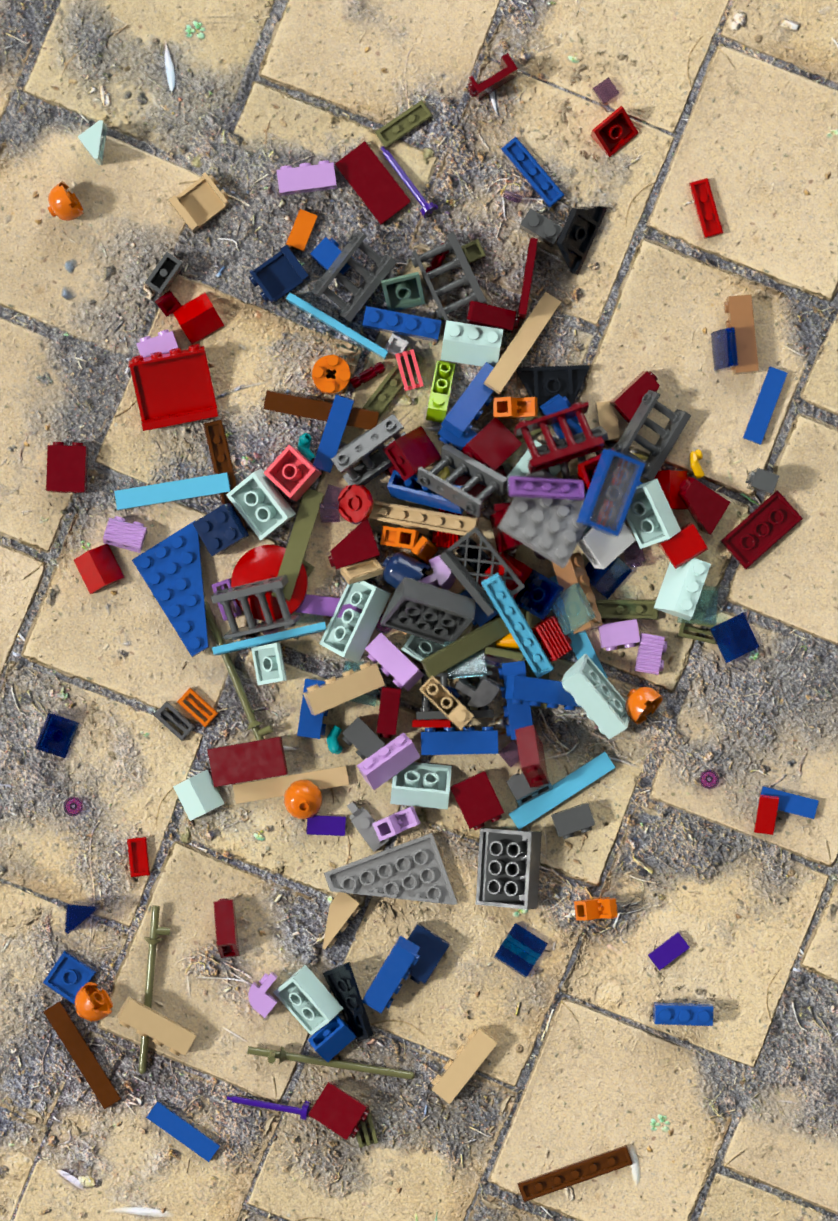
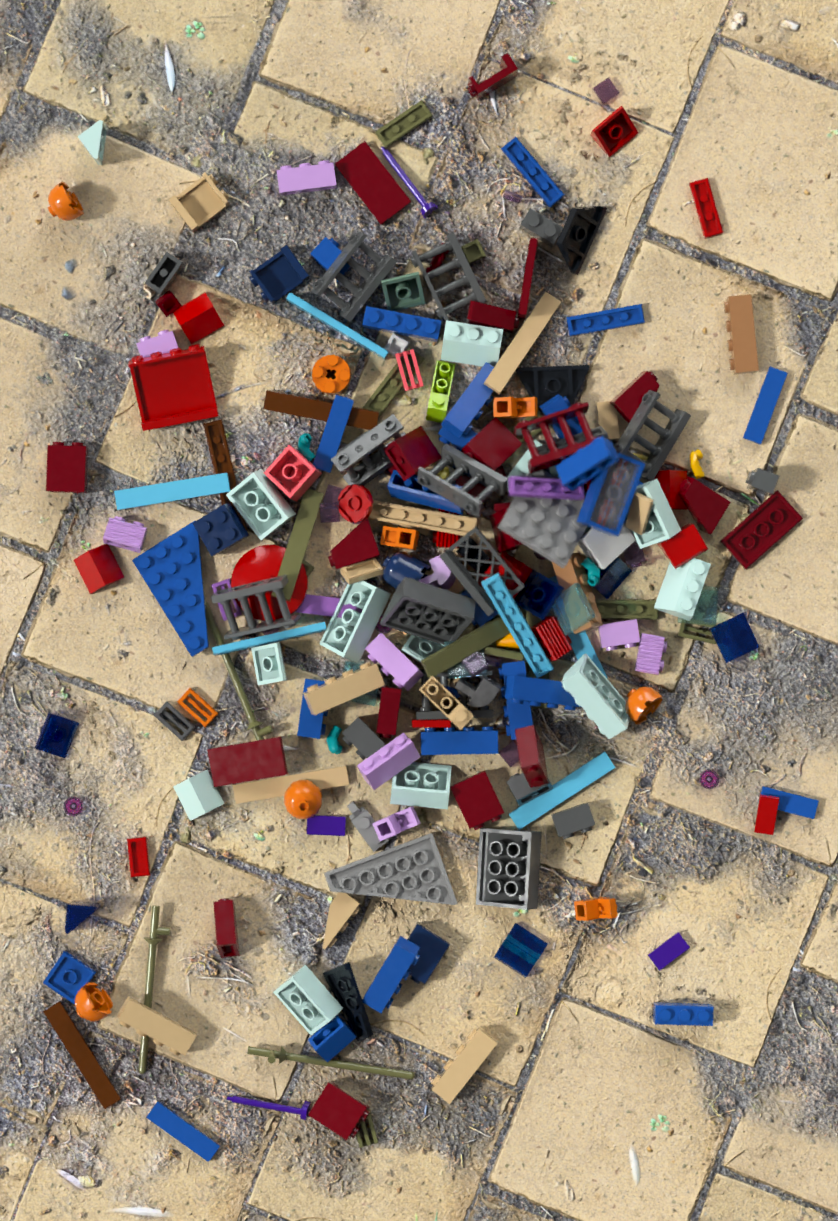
lavender brick [248,972,278,1018] -> none
orange tile [286,209,318,252] -> none
dark red axle [350,362,386,388] -> none
orange tile [411,536,438,564] -> none
reddish brown tile [517,1145,633,1202] -> none
clear blue slope [711,327,738,371] -> none
none -> clear purple tile [462,651,489,677]
none -> blue brick [555,436,620,491]
none -> blue tile [566,304,645,337]
none -> teal arm [581,557,600,586]
none -> tan tile [625,492,654,535]

